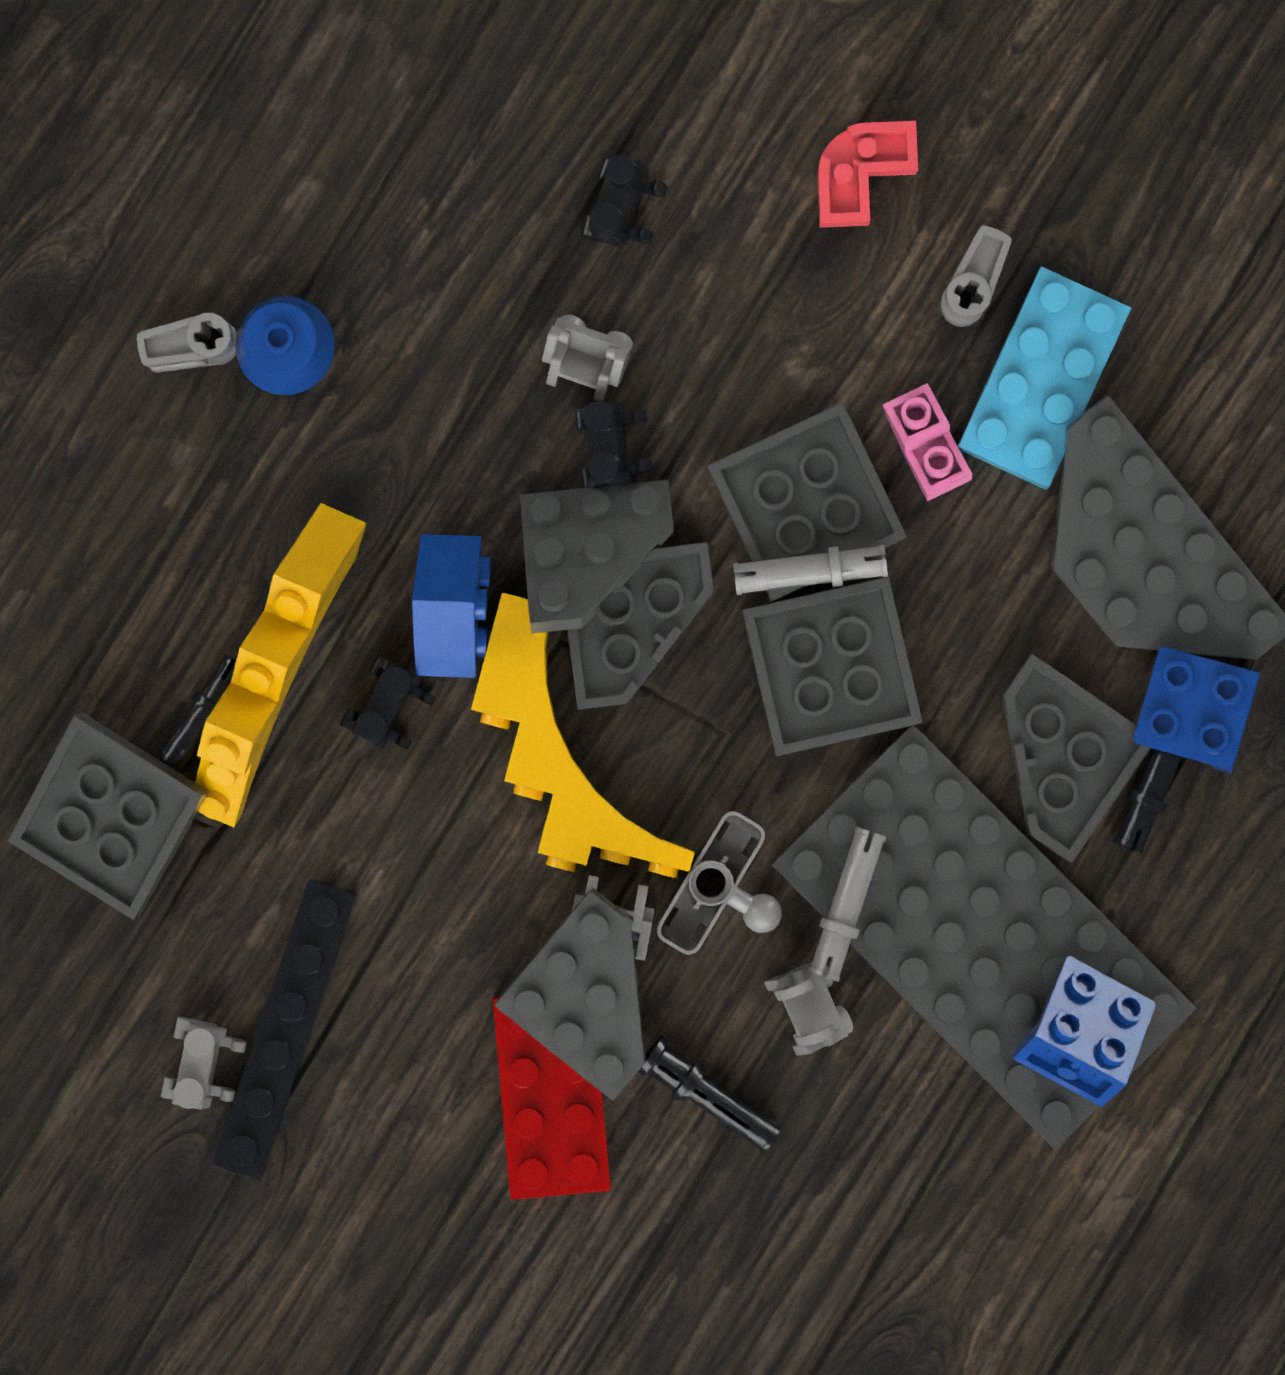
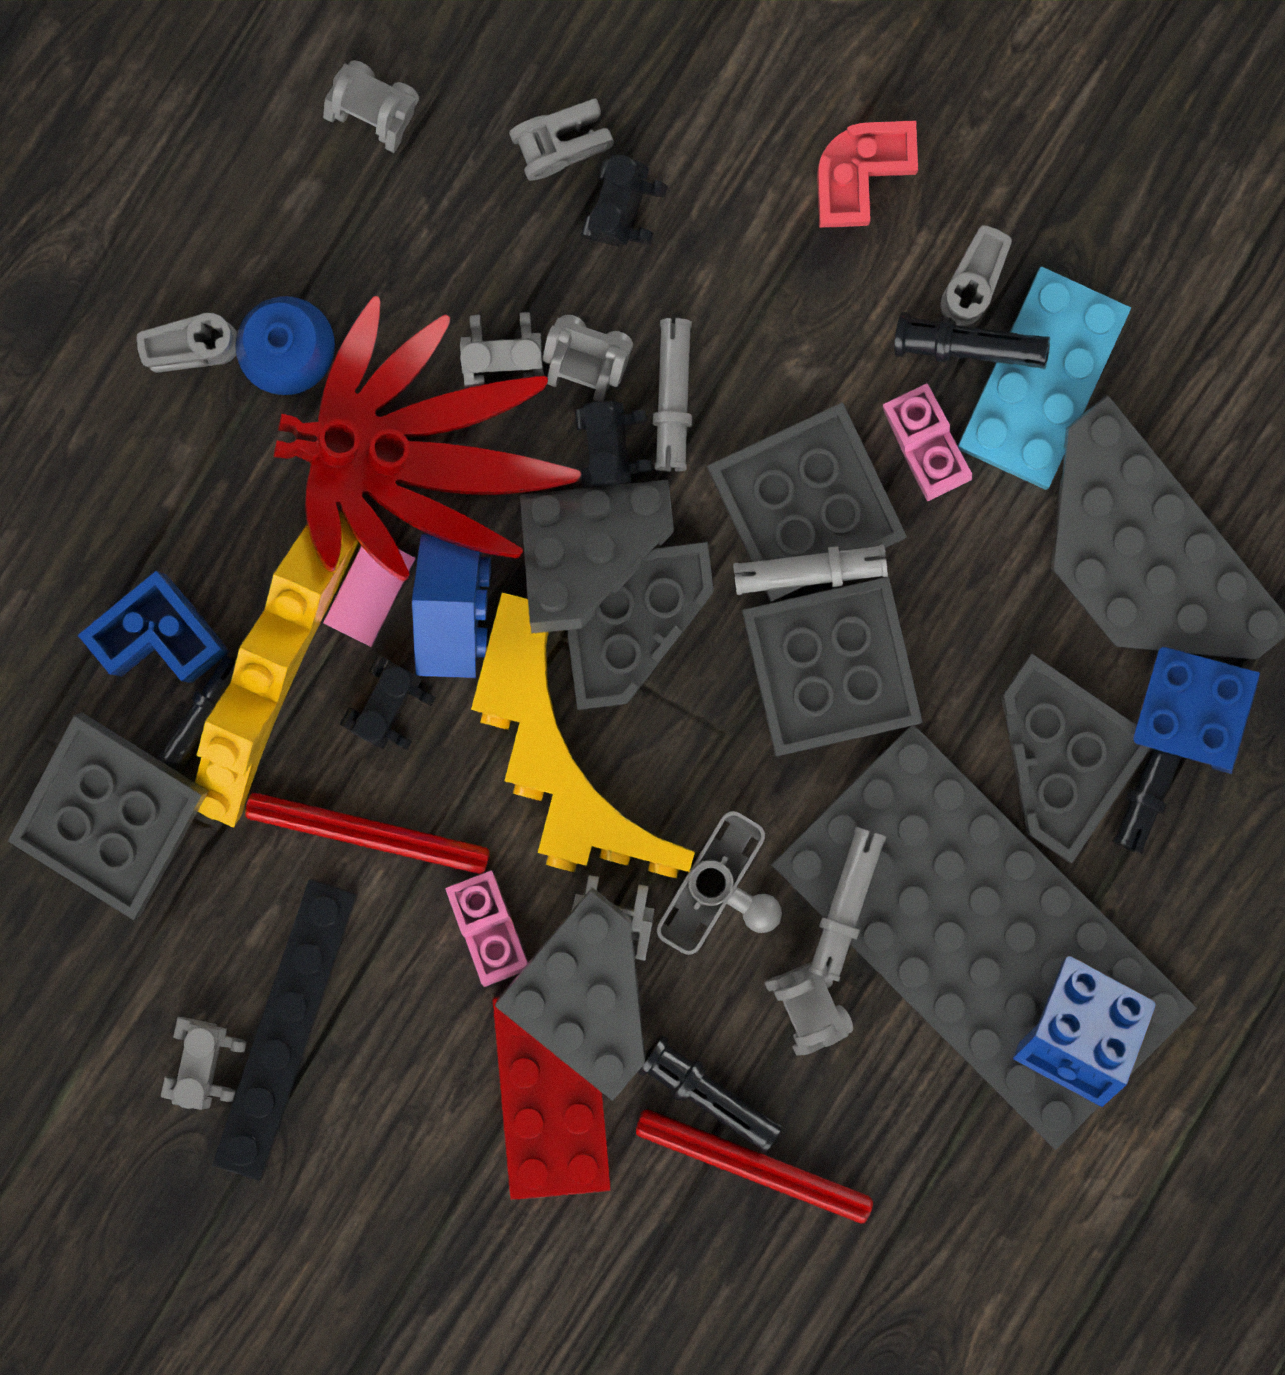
none -> blue brick [78,571,230,683]
none -> red axle [245,793,490,874]
none -> red plant [273,296,581,581]
none -> light grey piece [323,60,419,153]
none -> bright pink slope [324,546,416,647]
none -> bright pink slope [445,870,529,987]
none -> light grey piece [460,312,544,388]
none -> light grey piece [509,98,614,181]
none -> red axle [636,1110,873,1224]
none -> light grey pin [653,318,692,472]
none -> black pin [894,312,1050,369]

